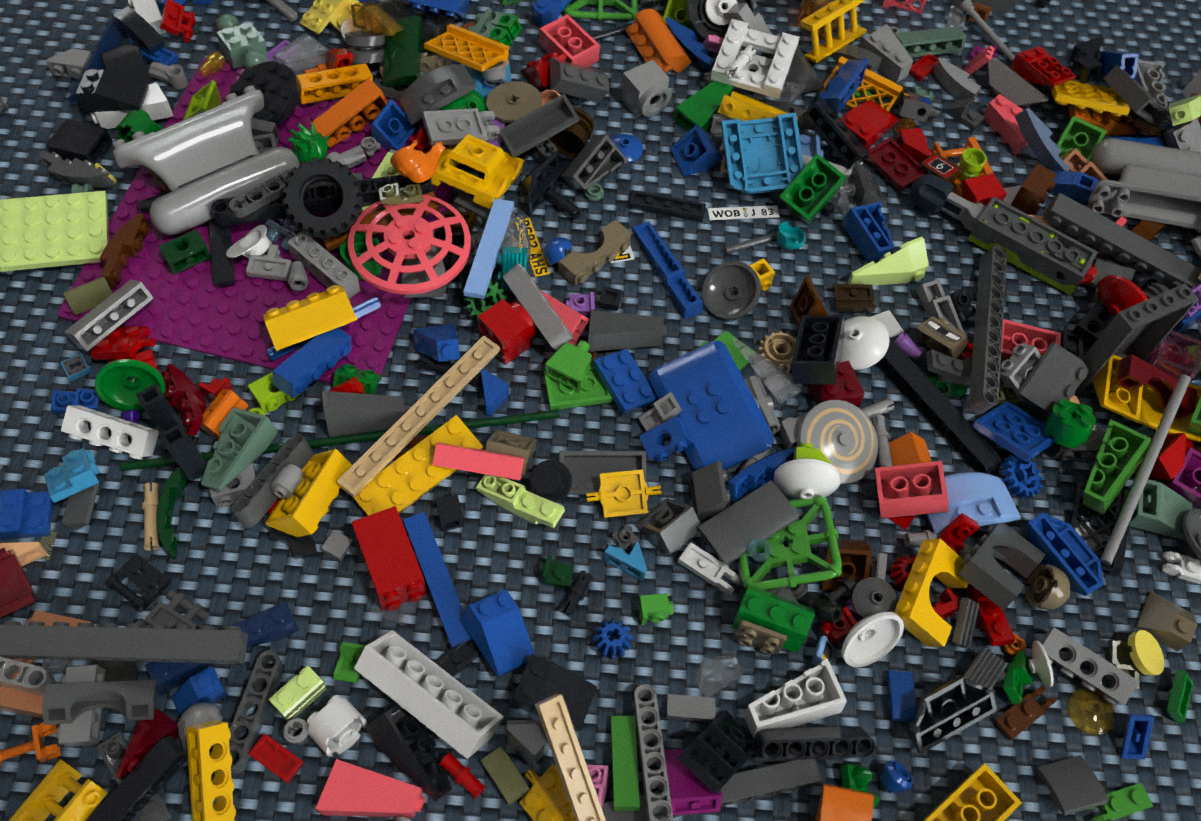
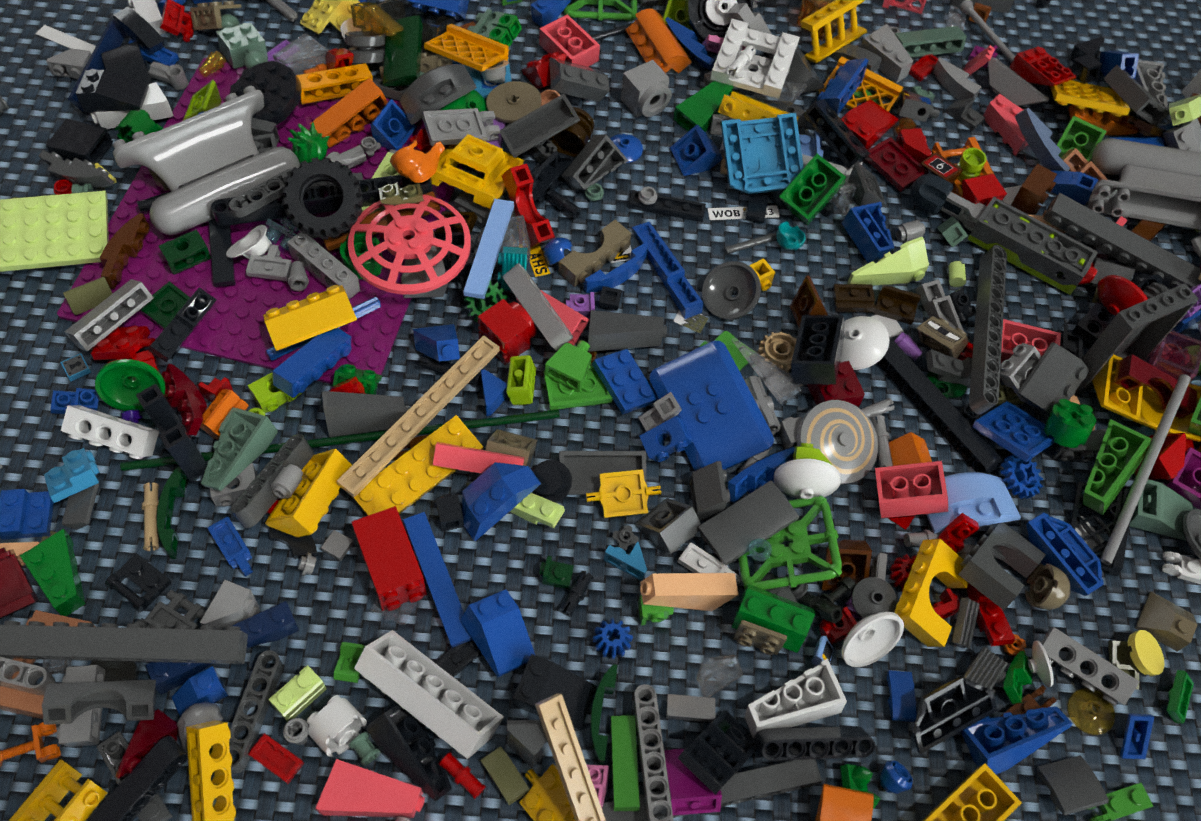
none -> green wedge [20,528,85,616]
none -> white sticker [36,25,96,54]
none -> red plate [54,179,73,195]
none -> dark green tile [139,281,190,330]
none -> black slope [148,287,217,362]
none -> dark tan bracket [190,1,241,30]
none -> light grey slope [200,580,260,630]
none -> blue hinge [207,516,253,577]
none -> light grey plate [298,553,316,576]
none -> sand green bush [349,732,381,766]
none -> blue wedge [462,462,542,541]
none -> red arch [501,163,555,248]
none -> lime brick [506,355,536,405]
none -> blue slope [584,242,649,293]
none -> dark green slope [590,664,618,765]
none -> light grey plate [638,187,657,205]
none -> light nougat slope [640,573,738,611]
none -> sticker [674,310,709,333]
none -> black tile [745,192,769,223]
none -> dark brown bracket [874,285,921,325]
none -> light grey brick [895,220,925,243]
none -> sand green panel [937,216,968,247]
none -> yellowish green piece [948,261,966,287]
none -> black plate [959,404,980,424]
none -> blue wedge [961,706,1072,774]

